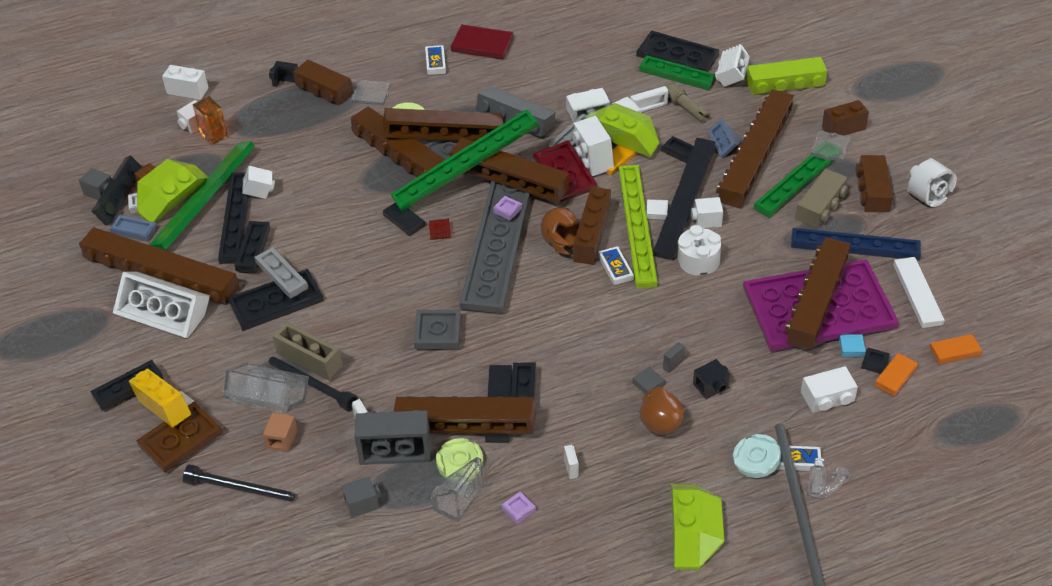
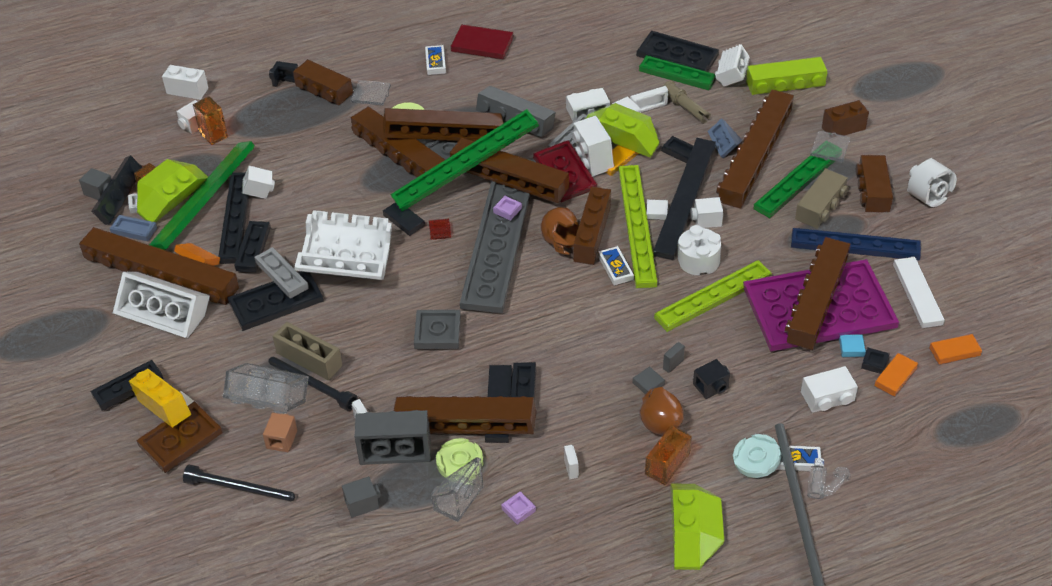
none -> orange tile [174,243,220,266]
none -> white slope [295,210,392,280]
none -> clear orange brick [645,425,692,485]
none -> lime tile [654,260,772,332]

